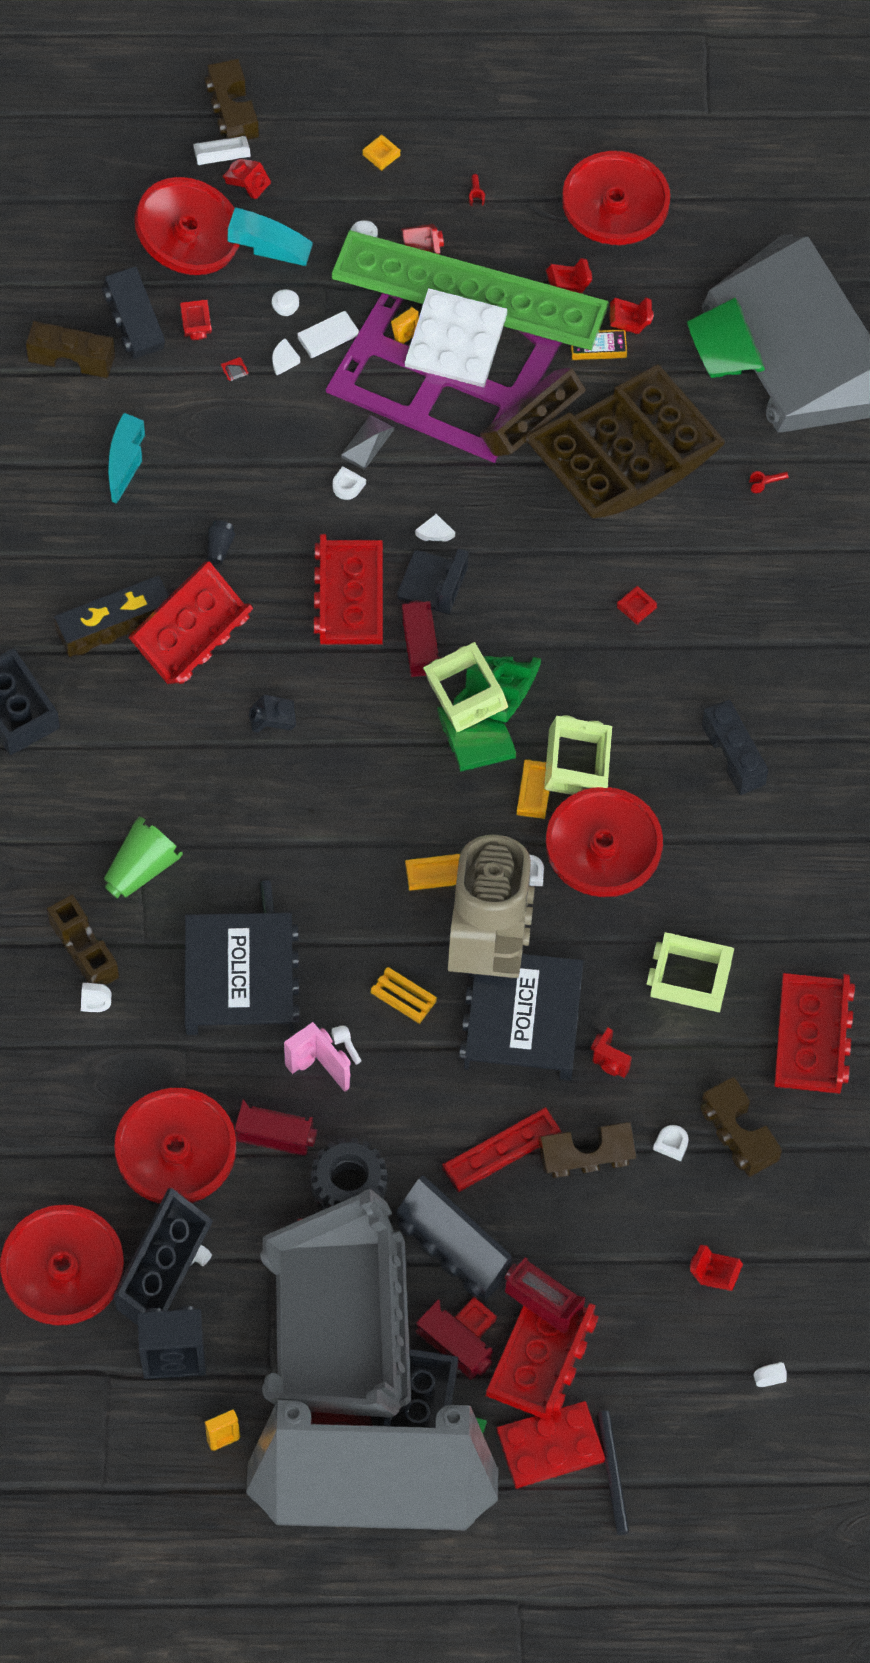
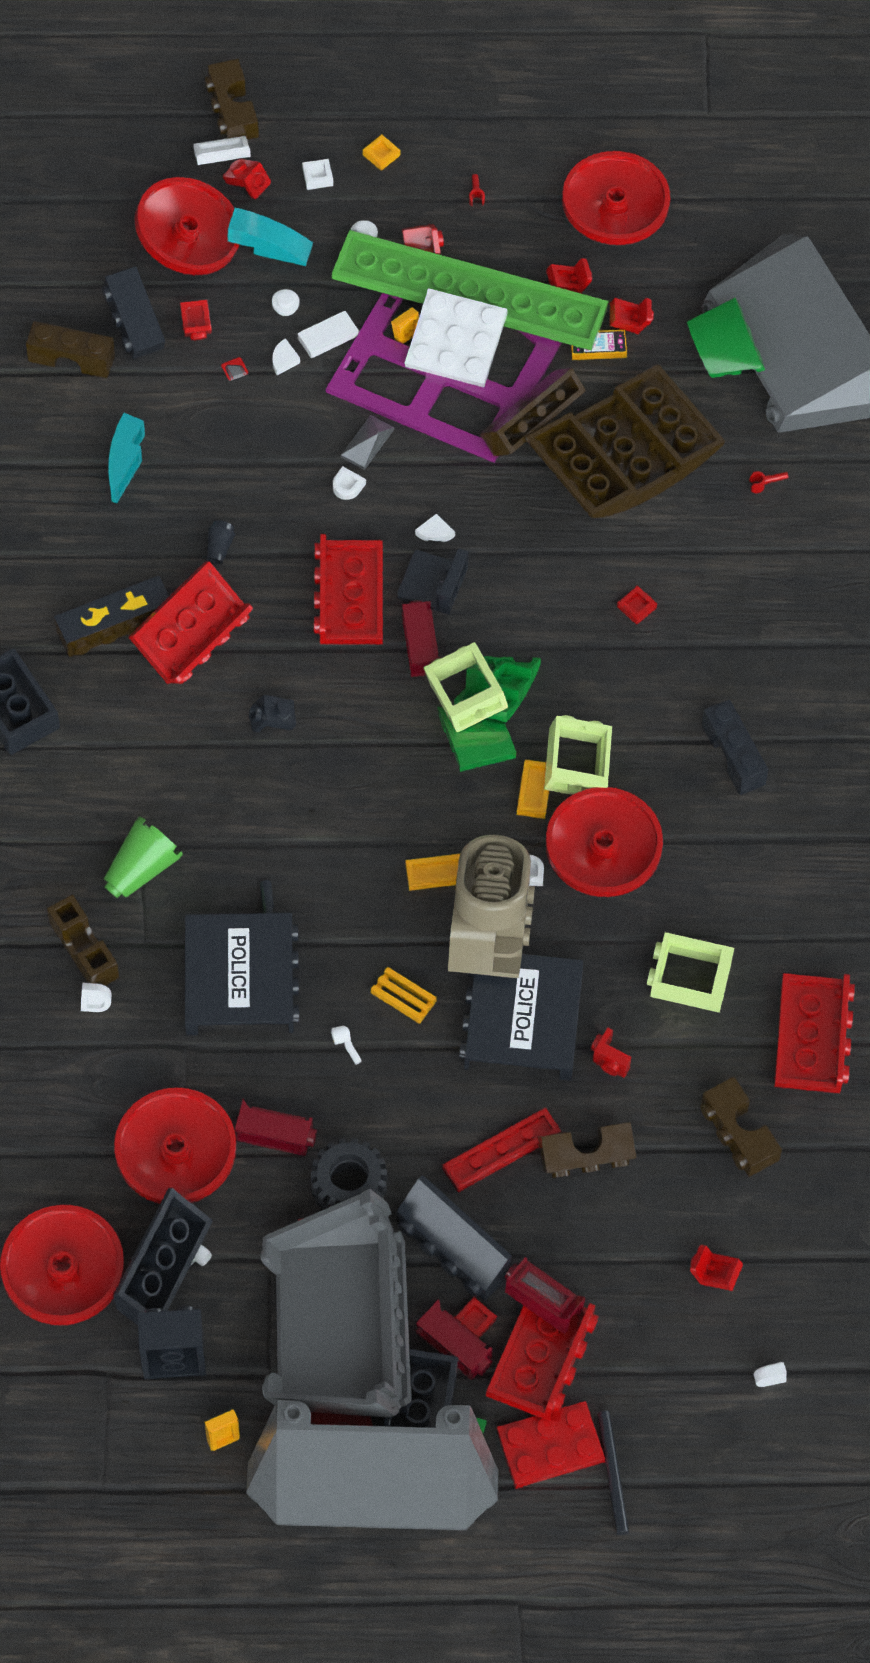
bright pink bracket [284,1022,351,1092] -> none
white tile [653,1125,689,1161] -> none
none -> white tile [302,159,333,190]

